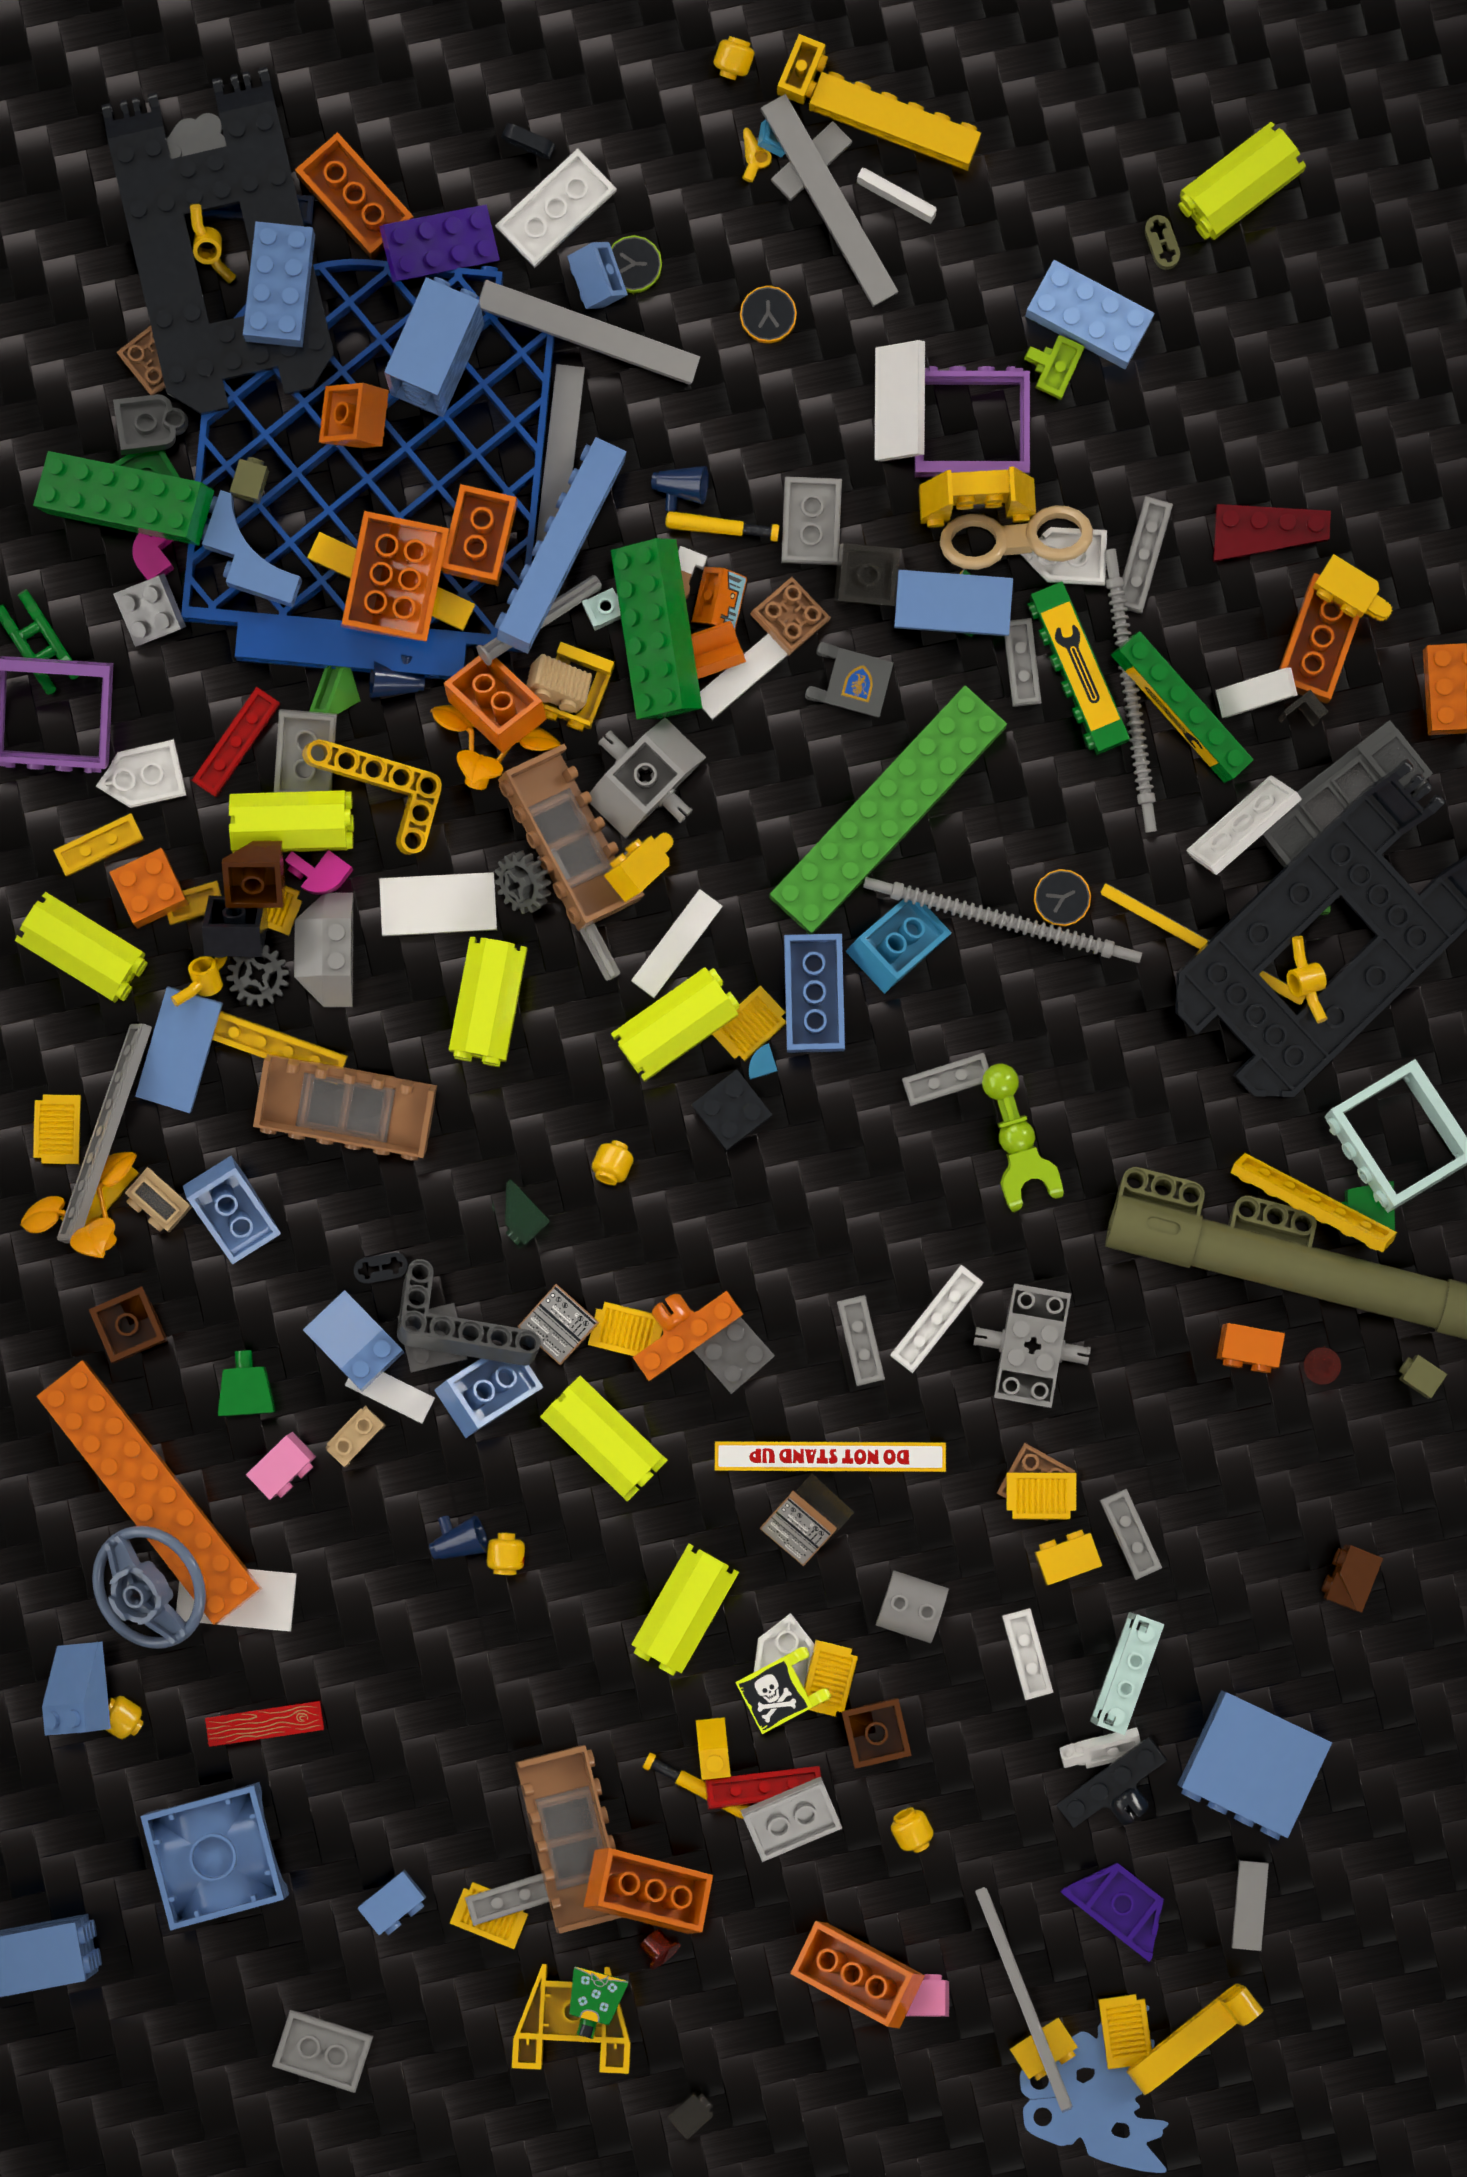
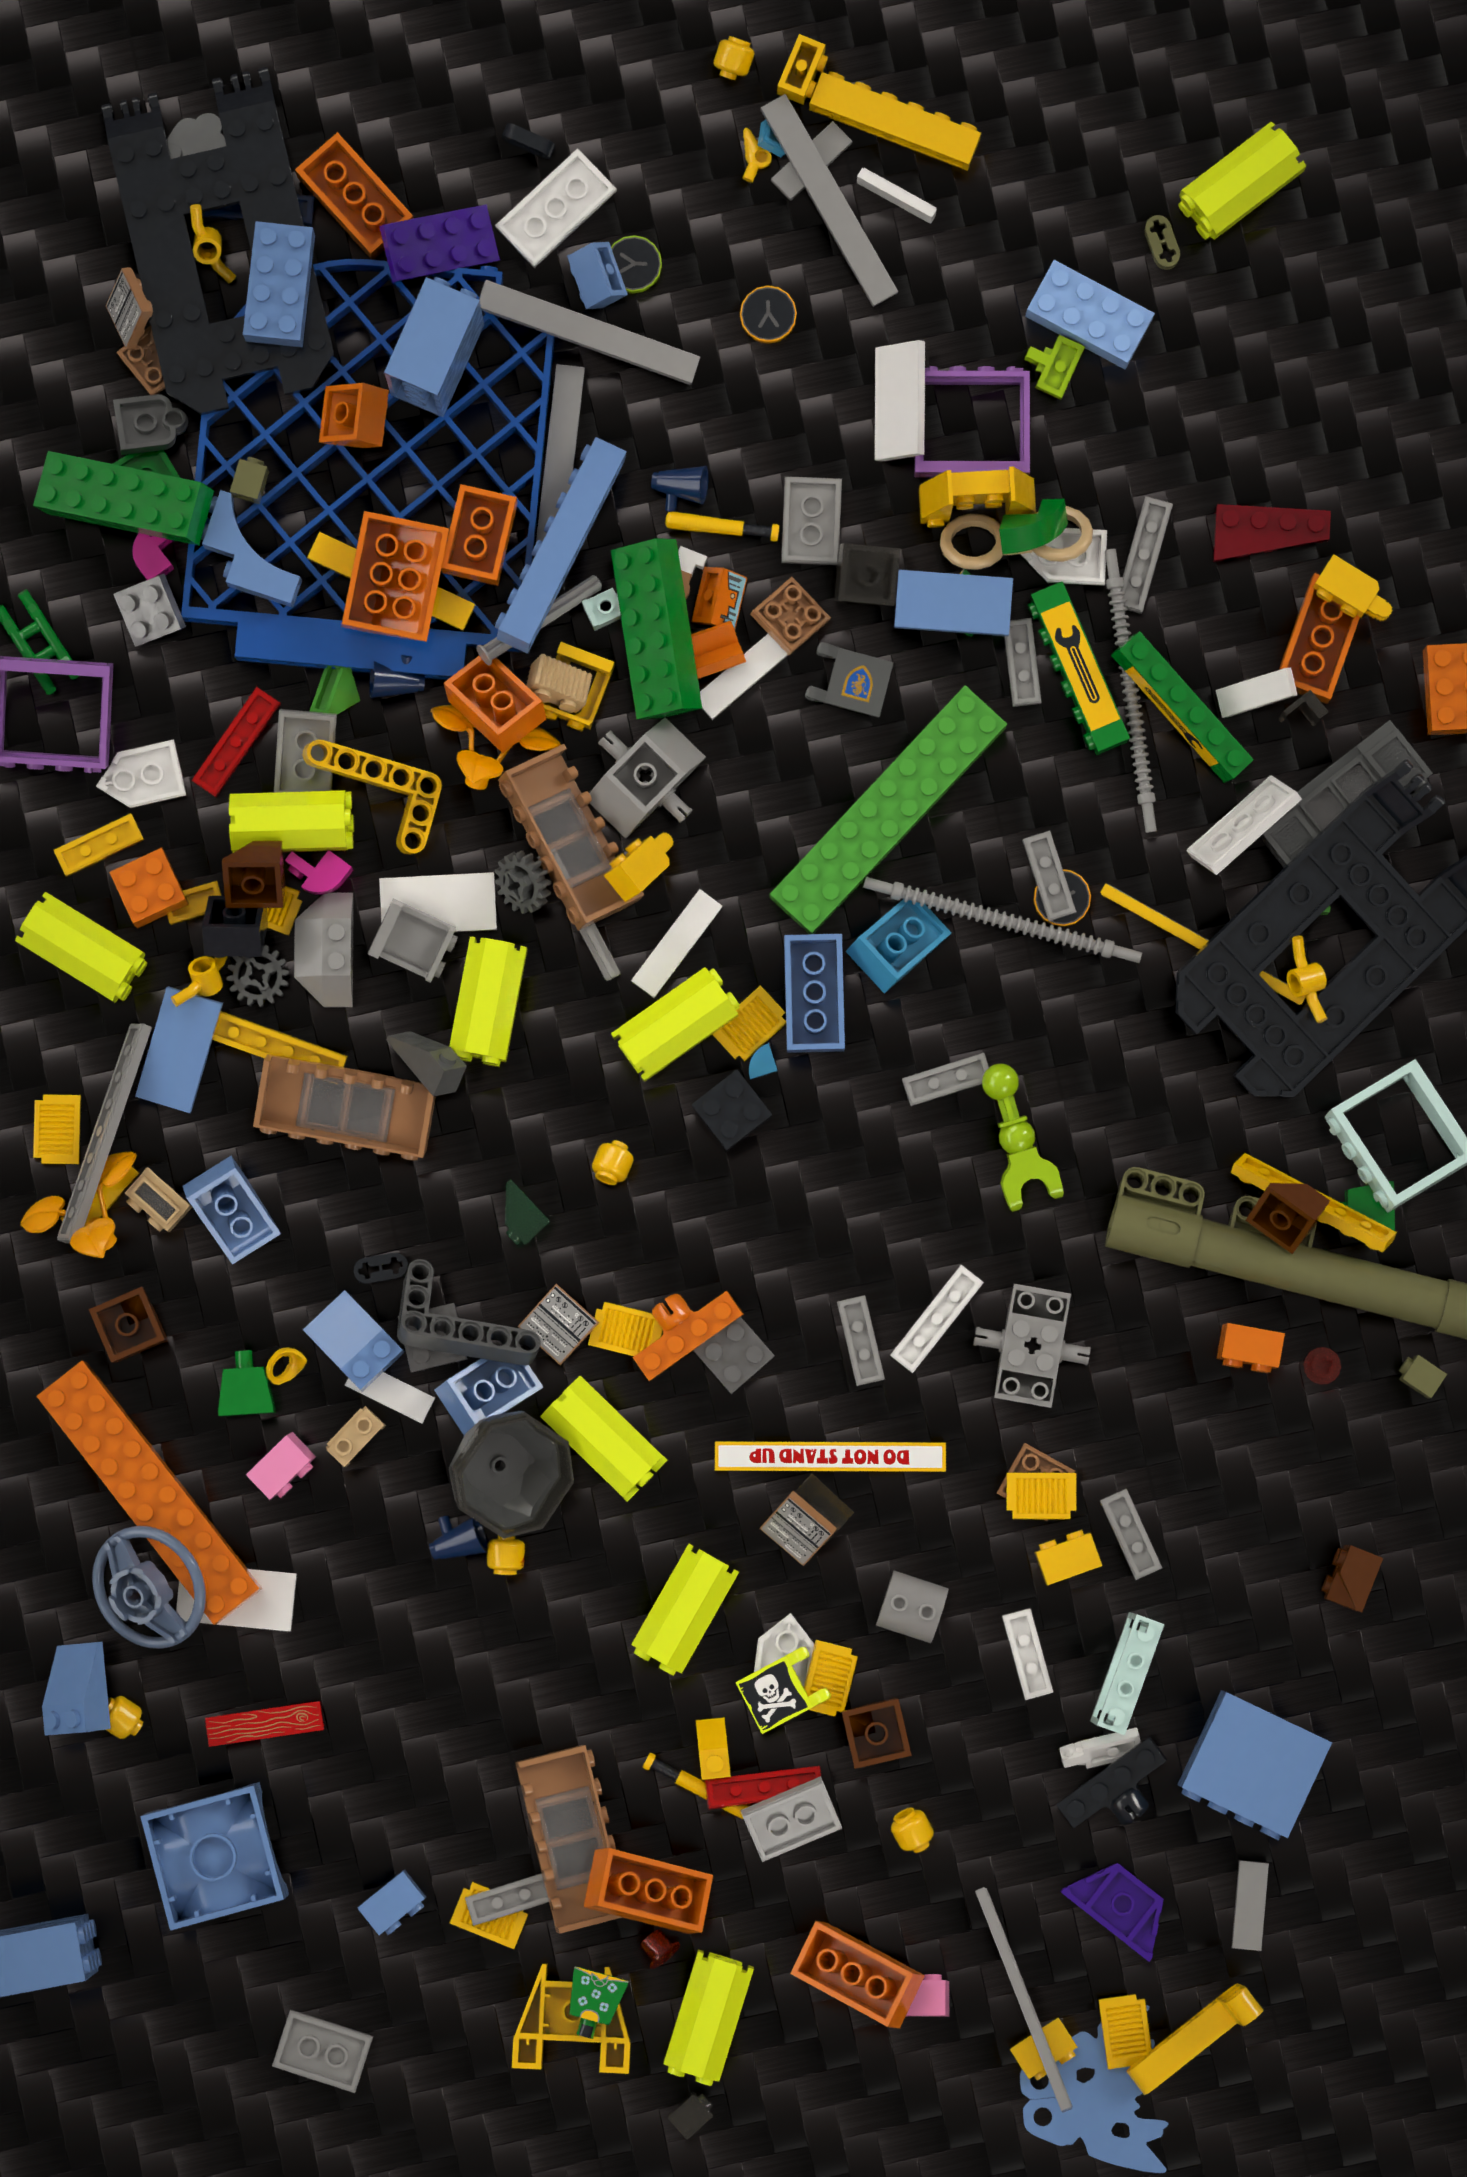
none -> tile [106,267,153,349]
none -> yellow piece [266,1347,307,1385]
none -> light grey panel [368,898,458,983]
none -> dark grey slope [386,1031,467,1096]
none -> dark grey rock [449,1411,574,1539]
none -> neon yellow brick [663,1950,754,2086]
none -> green brick [999,499,1068,554]
none -> light grey tile [1022,831,1076,922]
none -> reddish brown slope [1245,1183,1330,1254]

